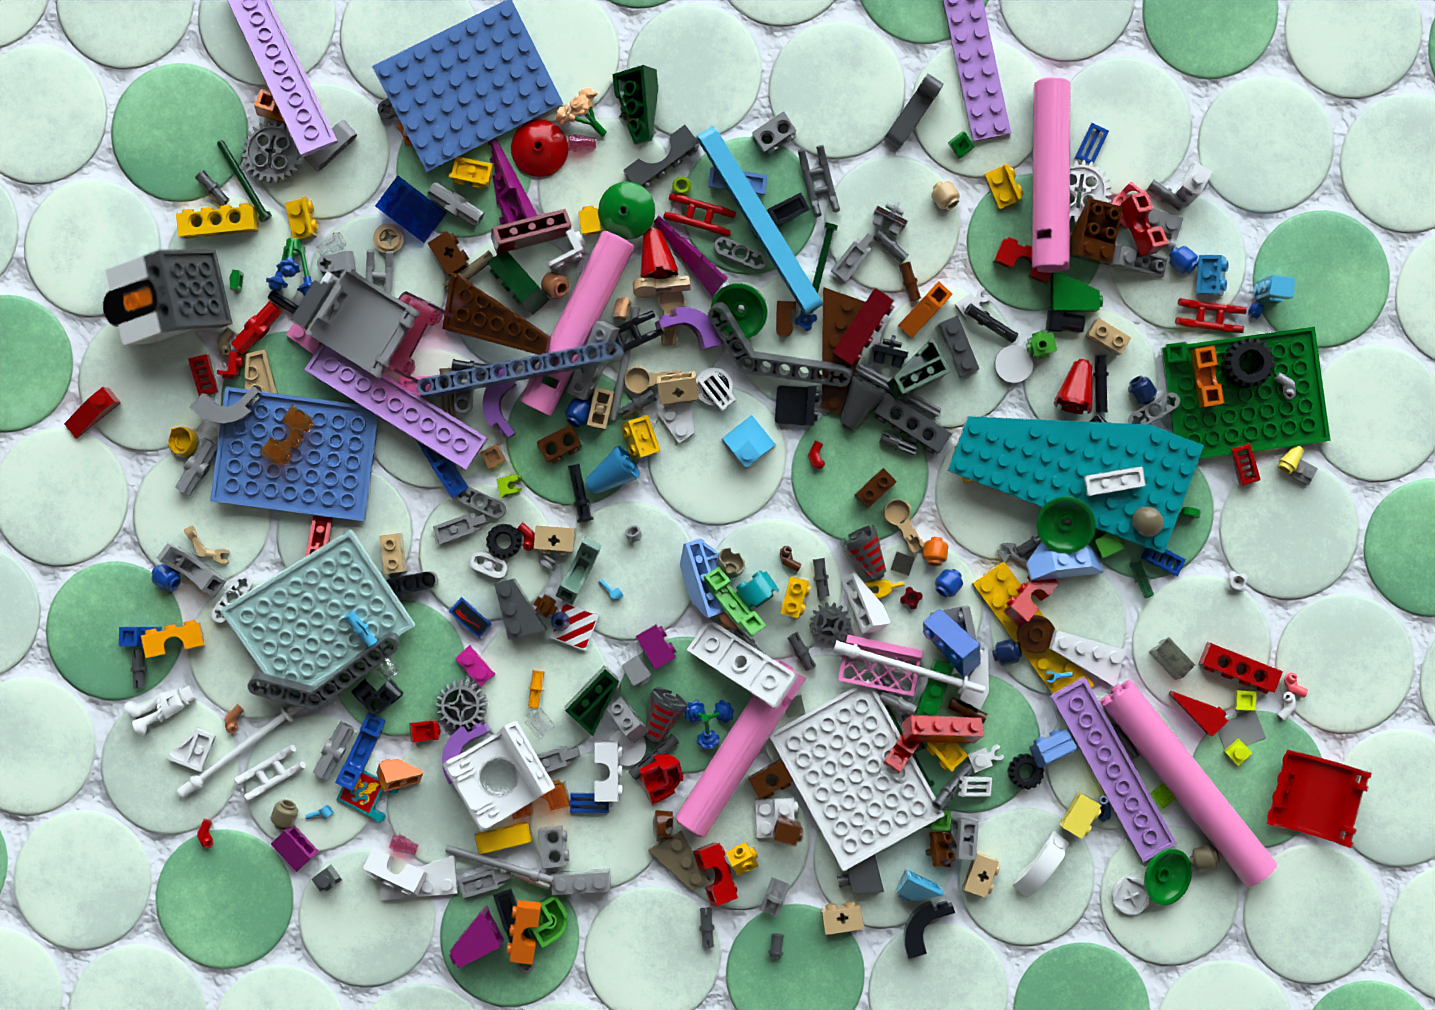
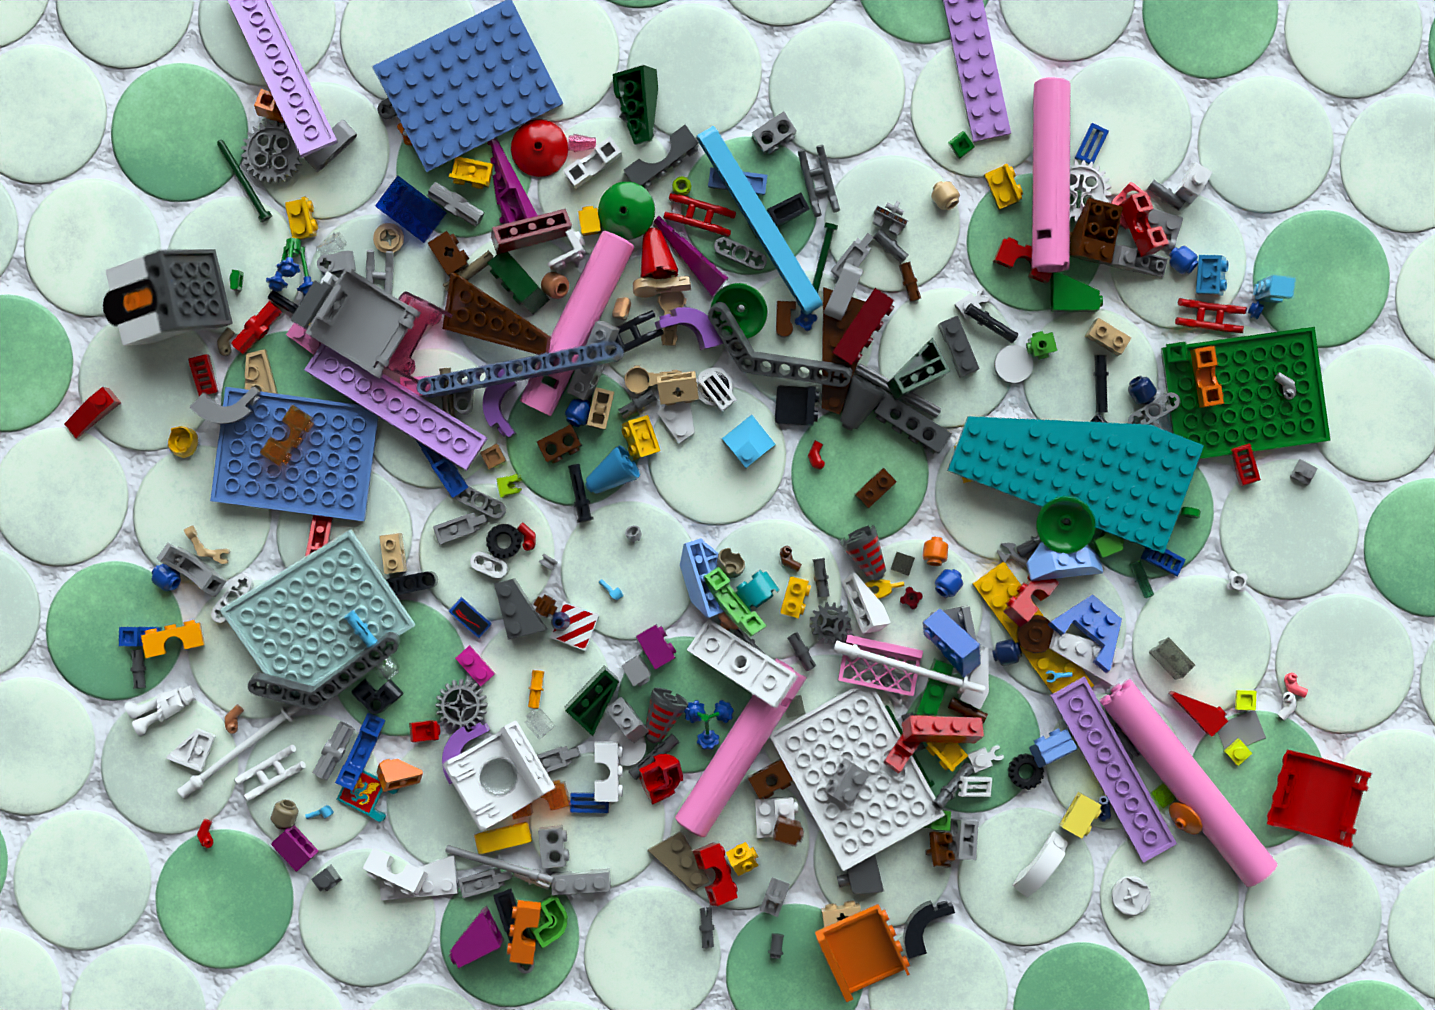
light grey piece [175,438,218,496] -> none
yellow brick [176,203,259,239] -> none
dark grey pin [195,170,230,206] -> none
red bracket [217,351,244,379] -> none
clear pink cone [389,833,419,855] -> none
black pin [451,359,490,376] -> none
tan brick [534,526,575,555] -> none
light nougat plant [556,88,607,137] -> none
sand green arch [556,537,602,605] -> none
light grey bar [609,306,640,420] -> none
reddish brown hair [653,810,674,841] -> none
black hips [872,335,908,368] -> none
dark grey axle [879,431,918,455] -> none
light grey axle [880,691,918,716] -> none
tan piece [883,499,924,554] -> none
dark grey beam [884,73,944,149] -> none
medium azure slope [896,869,944,901] -> none
orange slope [898,281,953,338] -> none
tan brick [962,852,1000,898] -> none
black piece [1045,310,1085,333] -> none
red cone [1053,359,1093,414] -> none
white plate [1084,467,1145,496] -> none
dark tan hair [1132,506,1164,537] -> none
green dish [1144,848,1192,905] -> none
dark tan head [1190,845,1220,872] -> none
red brick [1199,642,1283,694] -> none
black tyre [1221,338,1275,388] -> none
light yellow cone [1278,445,1304,474] -> none
none -> white arch [563,136,622,189]
none -> orange panel [815,904,910,1003]
none -> light grey beam [823,263,863,321]
none -> light grey bracket [825,758,870,807]
none -> wing [1048,594,1122,673]
none -> orange dish [1169,802,1202,835]

